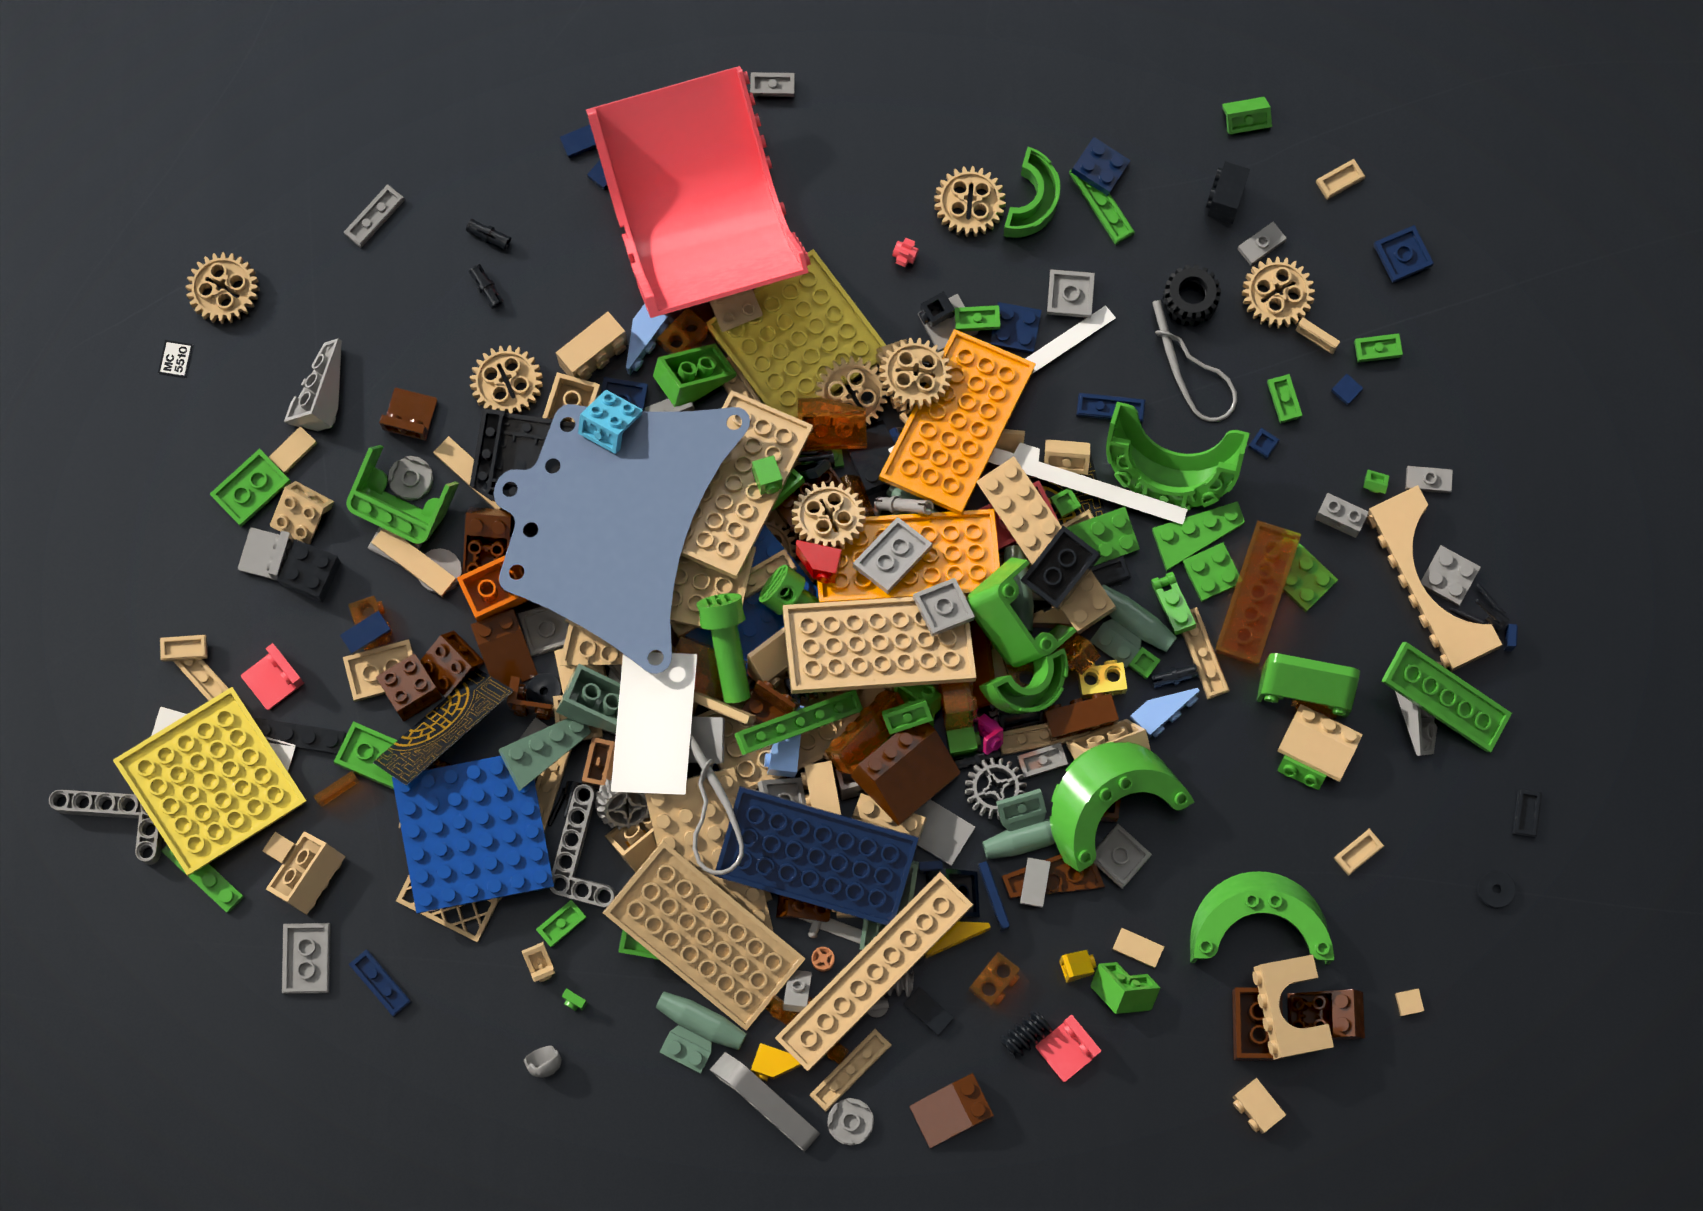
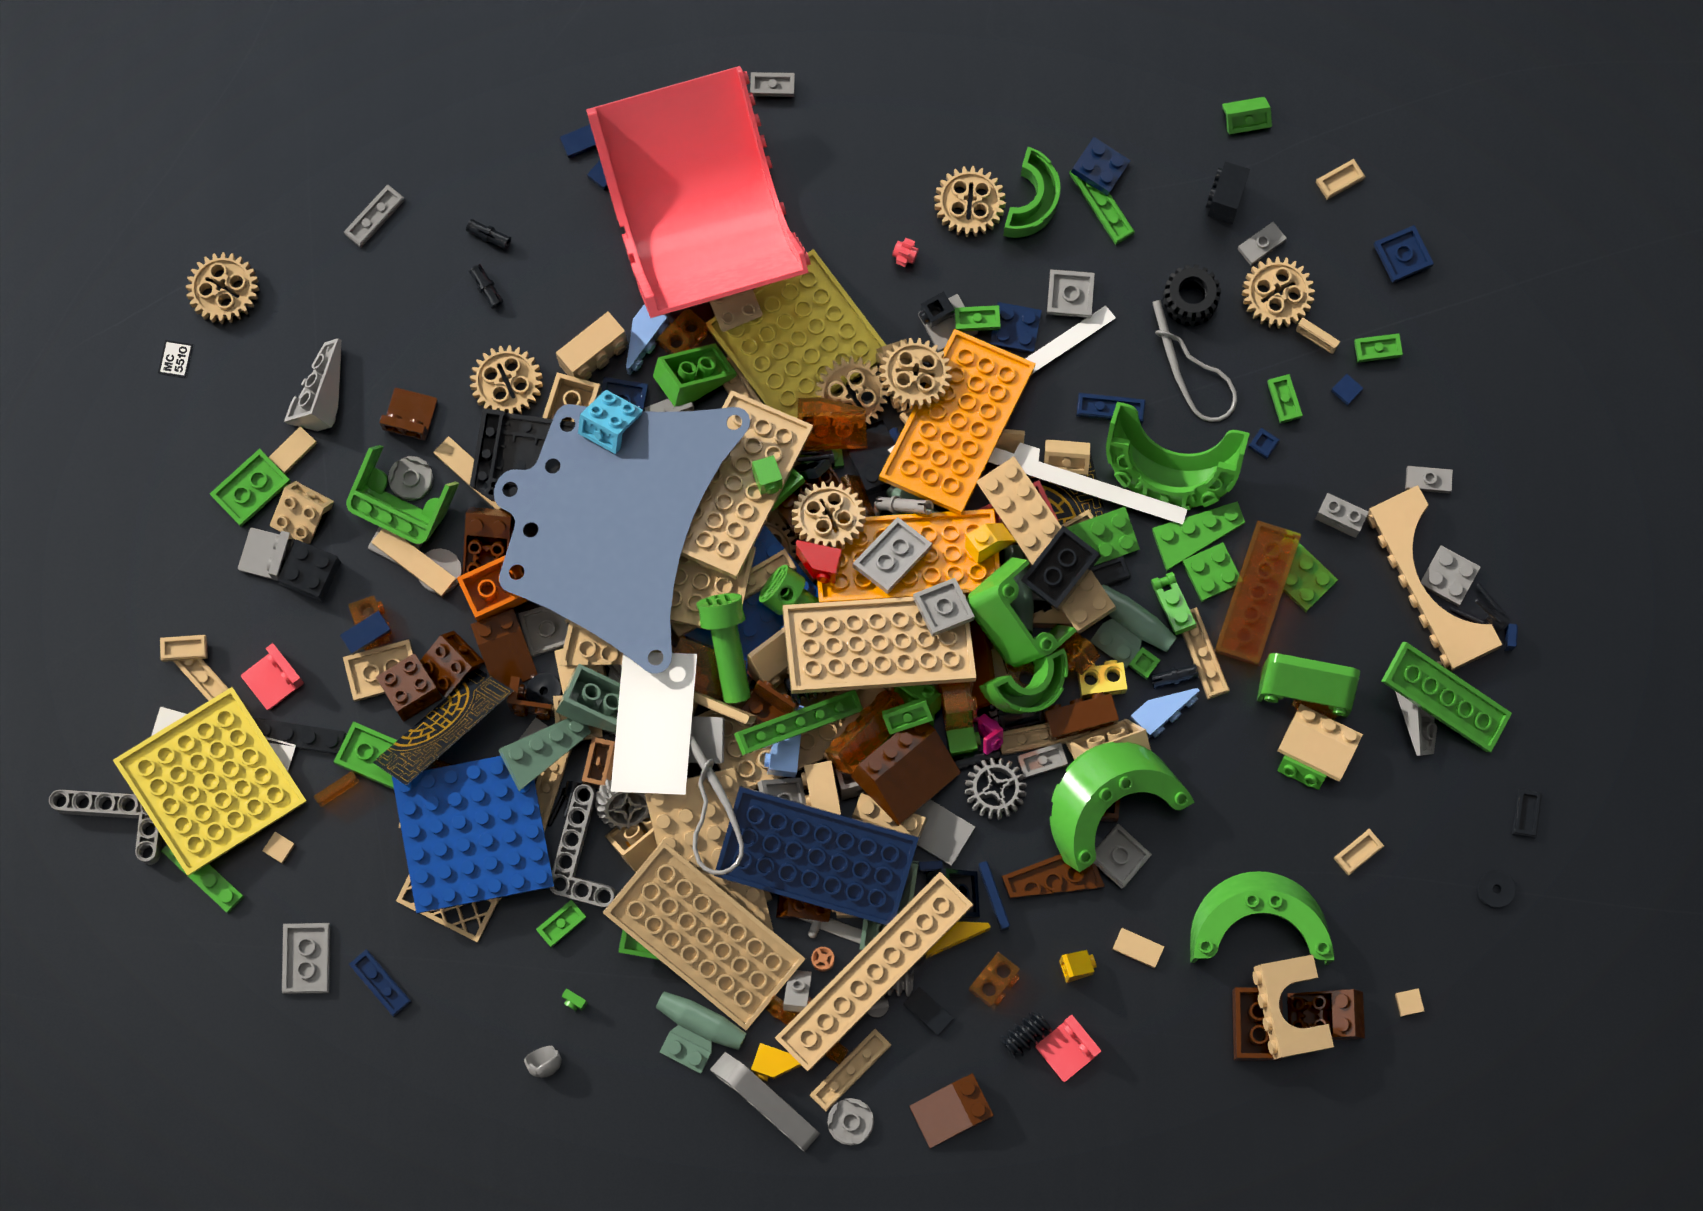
tan slope [266,831,345,915] -> none
tan bracket [522,942,555,982] -> none
sand green plate [982,789,1055,859] -> none
light grey tile [1020,858,1051,908] -> none
bright green plate [1050,488,1081,519] -> none
bright green panel [1091,962,1160,1014] -> none
tan brick [1233,1078,1286,1134] -> none
bright green plate [1363,470,1389,494] -> none
none -> yellow slope [965,523,1016,564]

